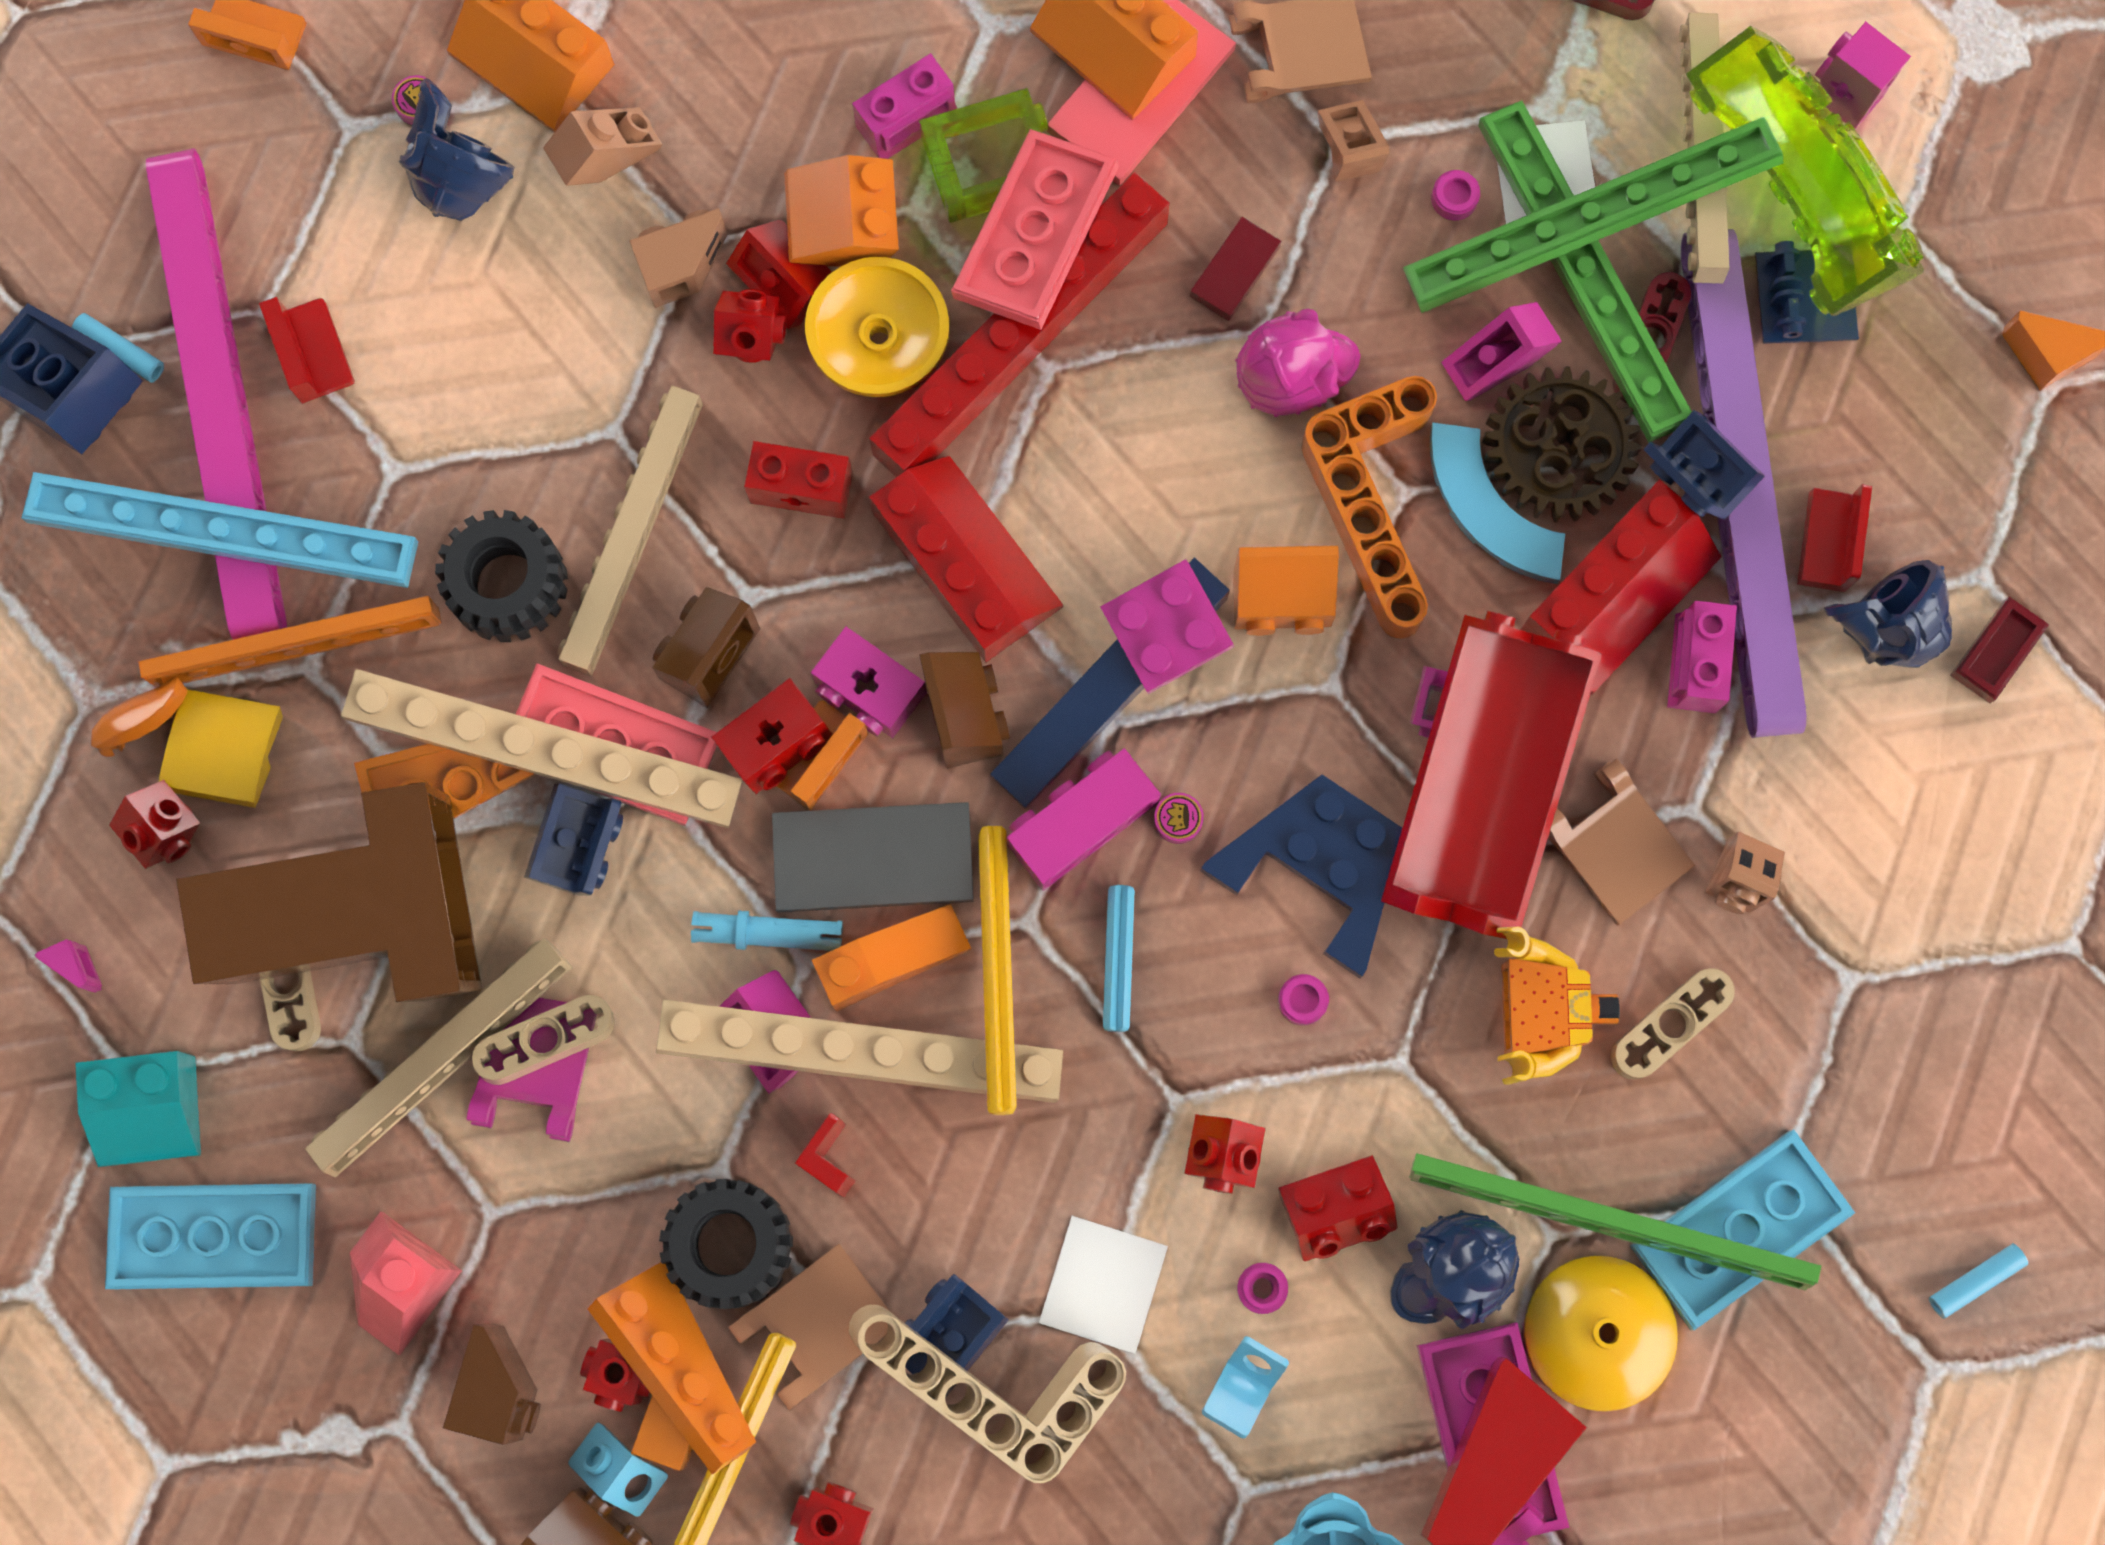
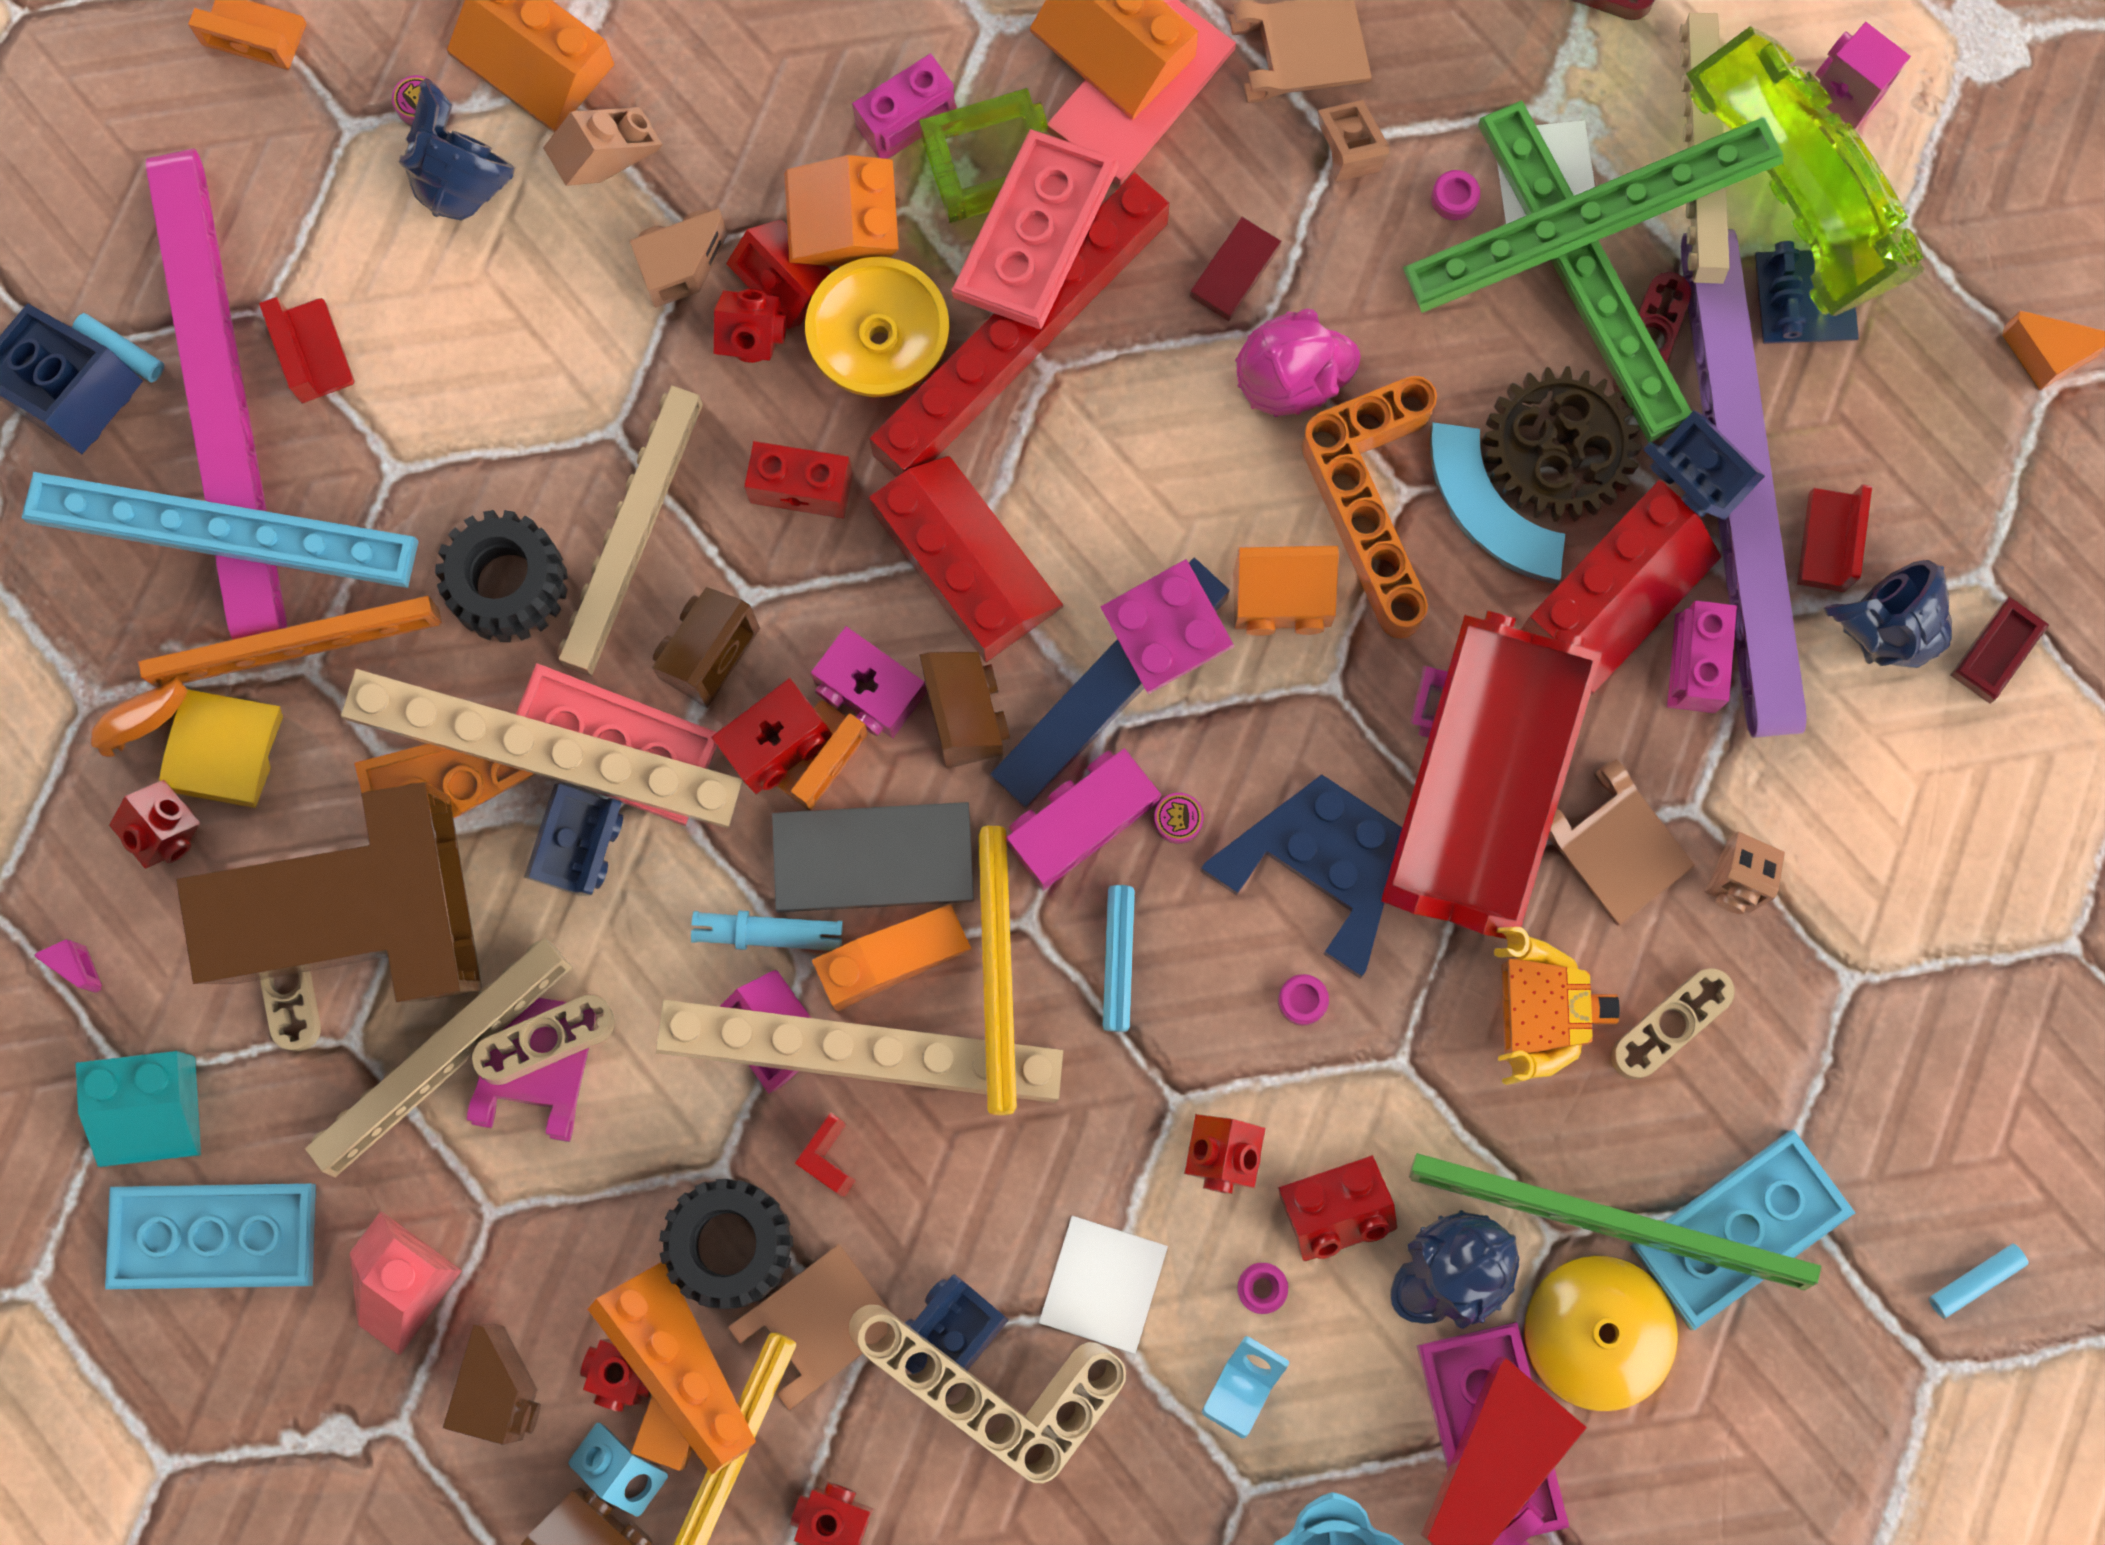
dark pink slope [1441,302,1562,401] -> none

